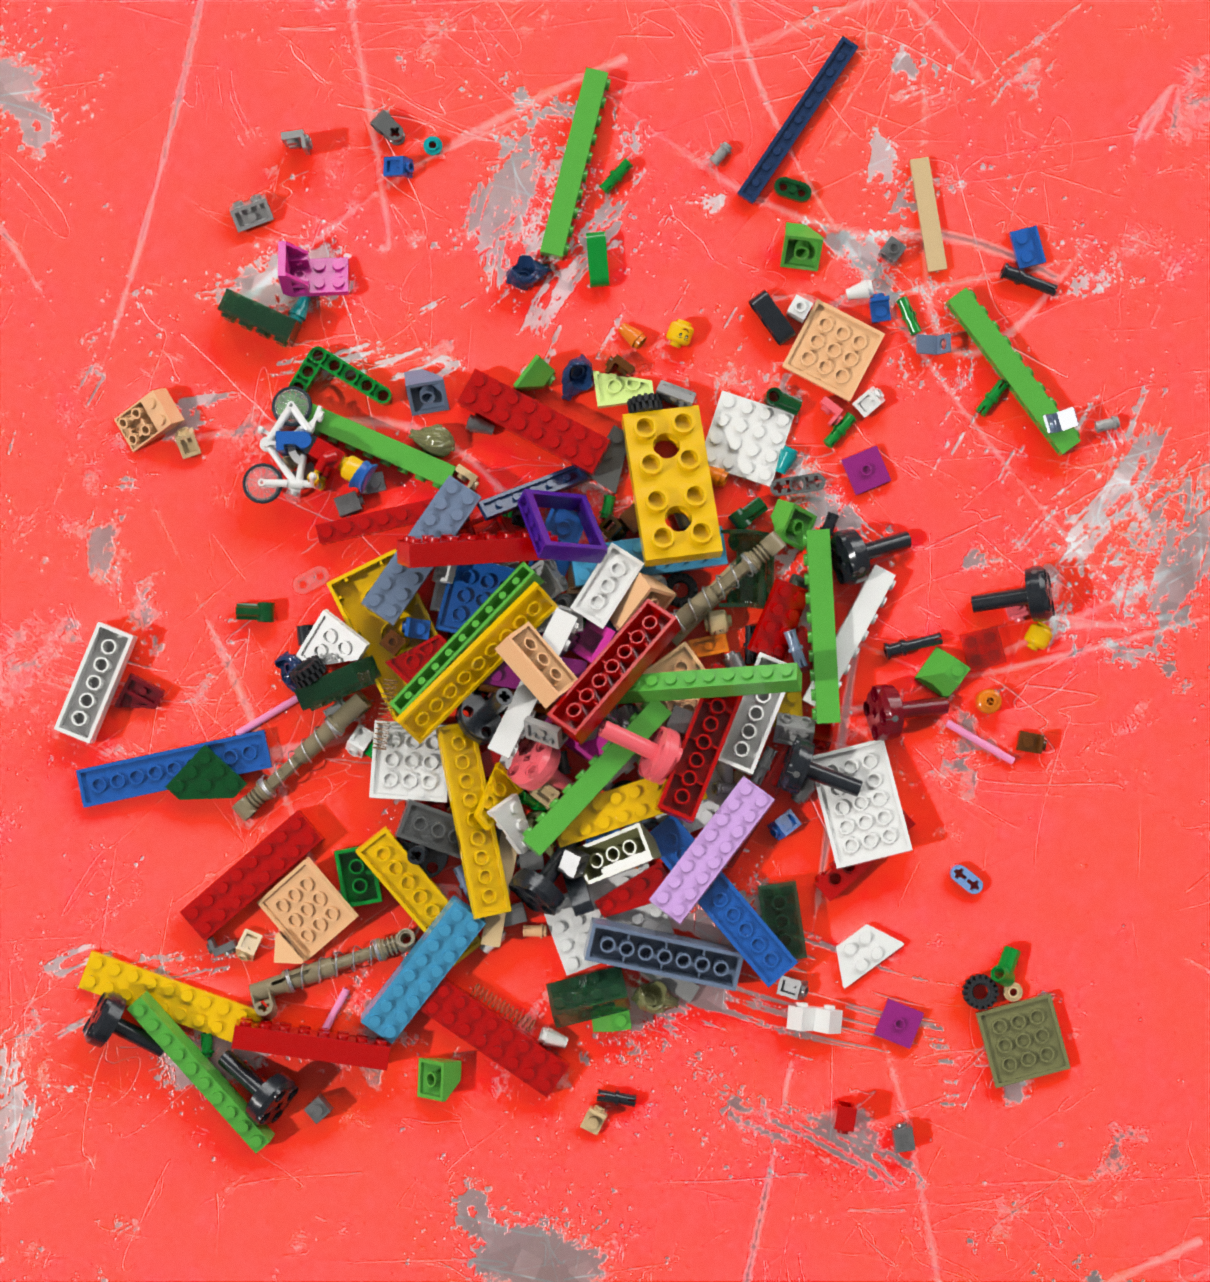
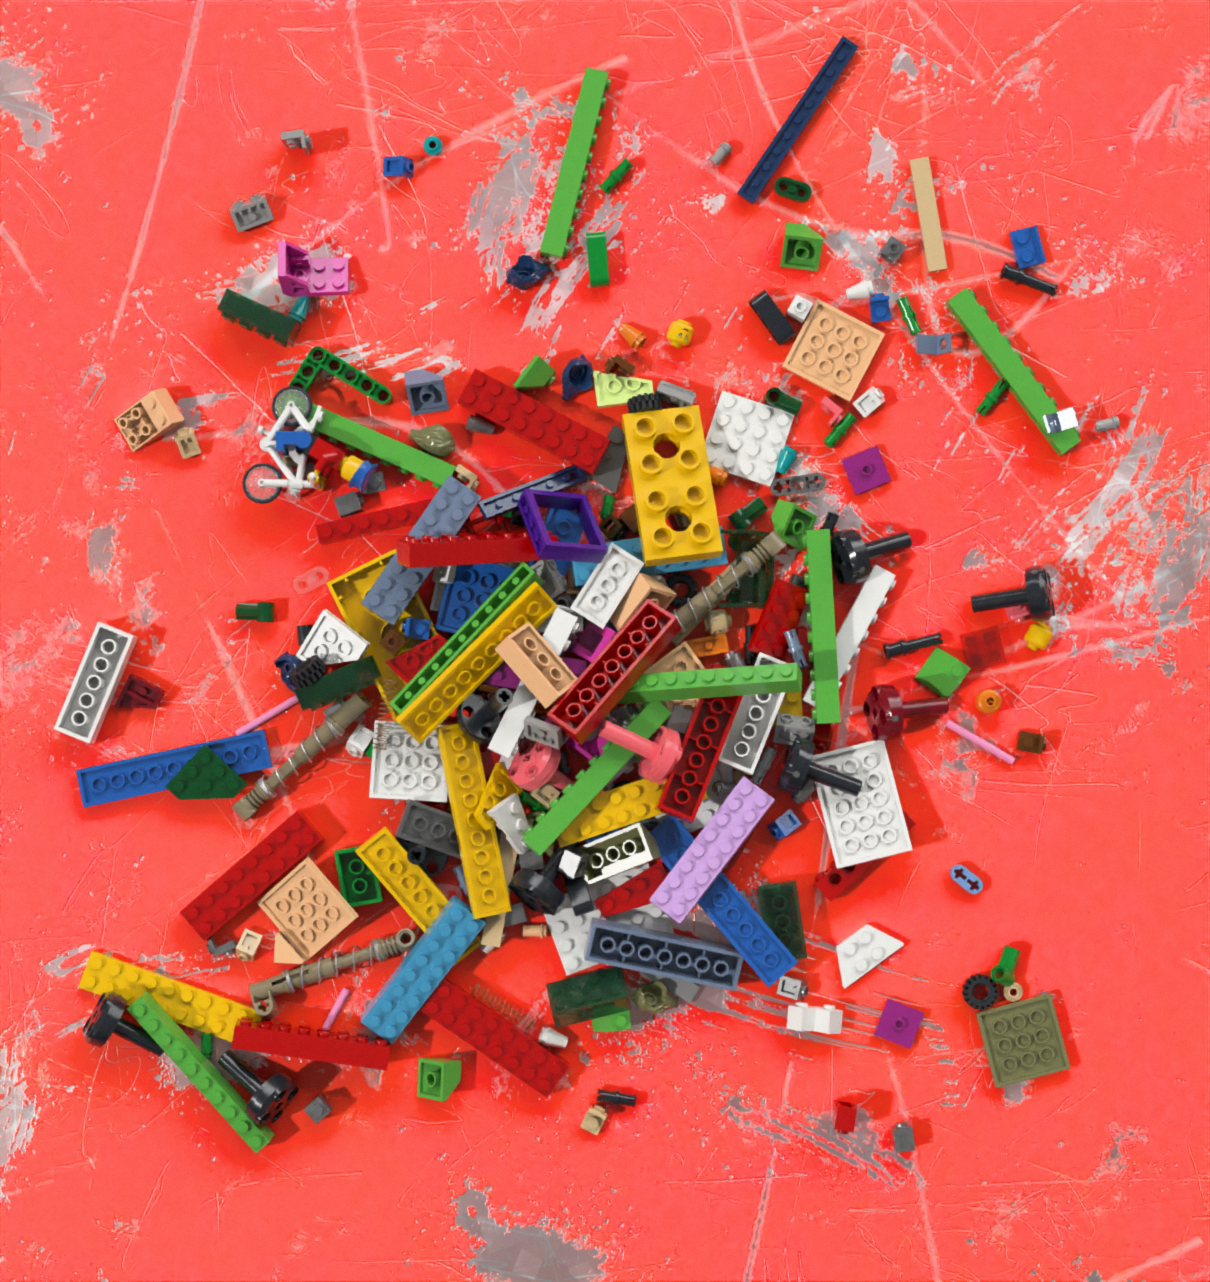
dark grey piece [370,109,405,146] -> none

